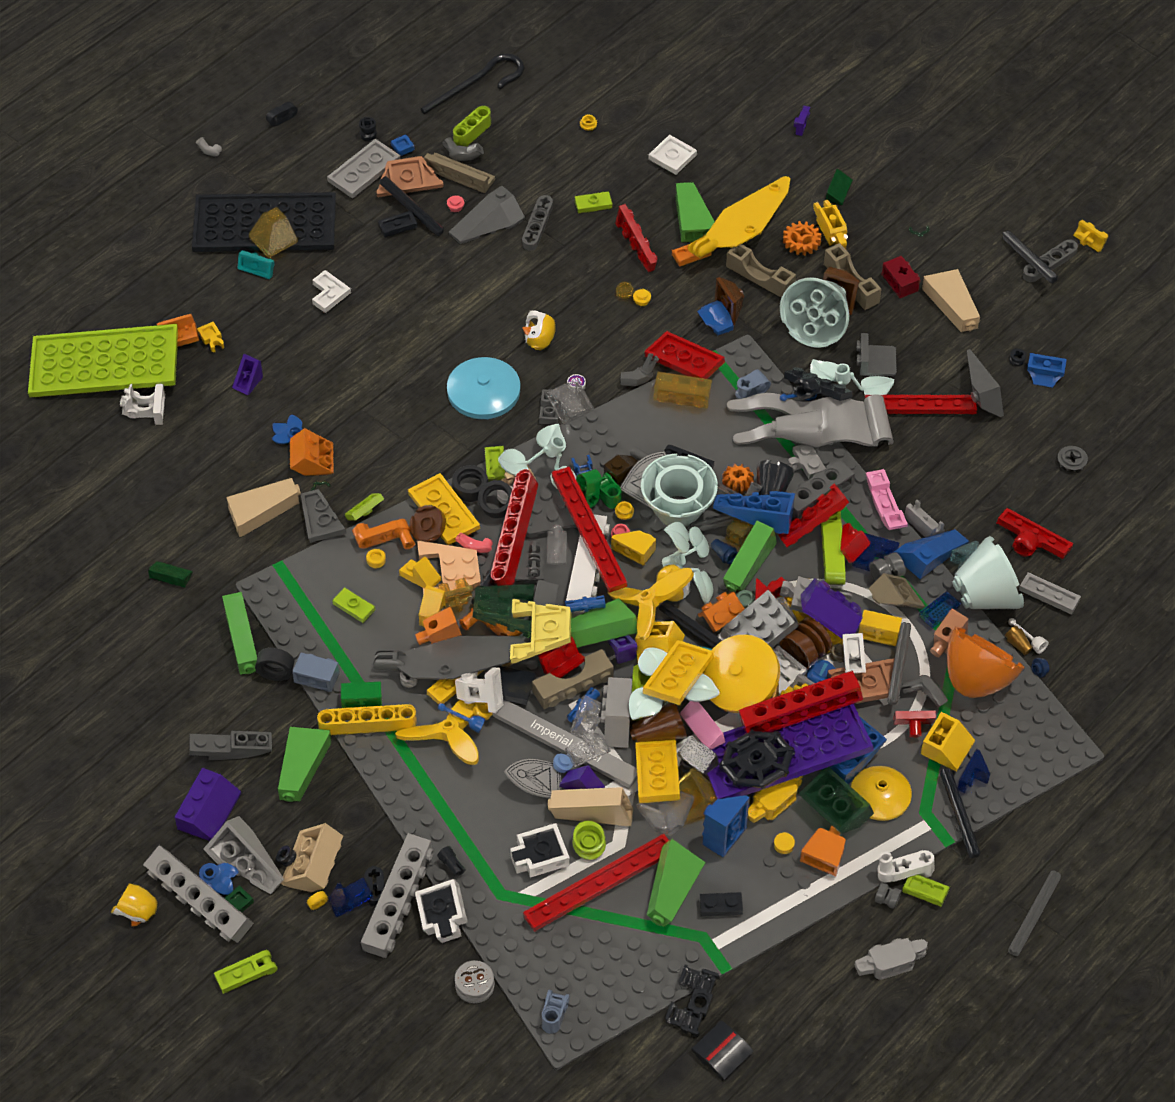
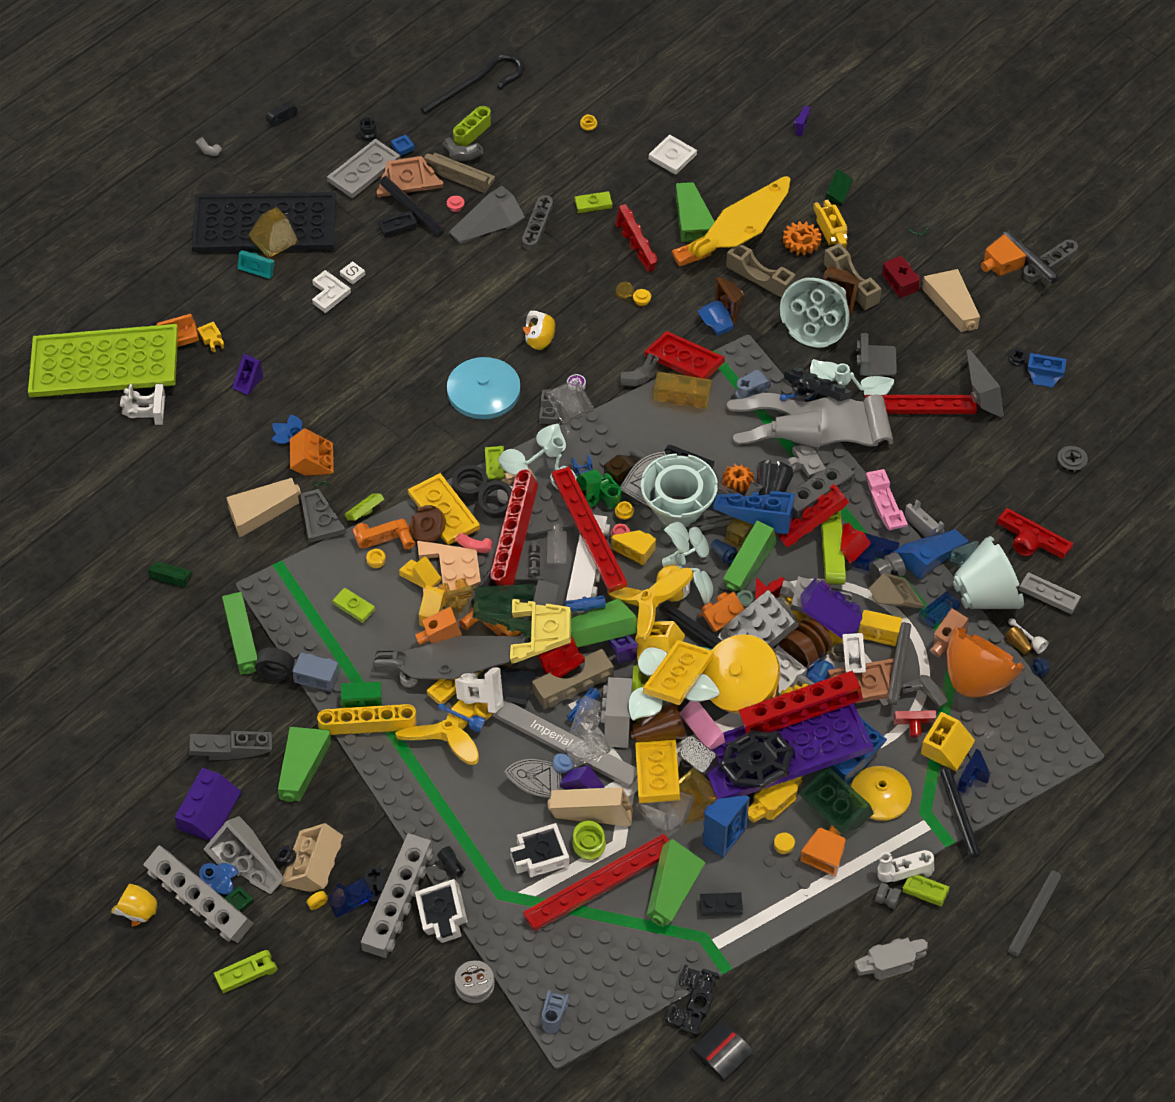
yellow hips [1074,220,1108,252] -> none
none -> white tile [340,262,365,285]
none -> orange torso [981,234,1026,276]

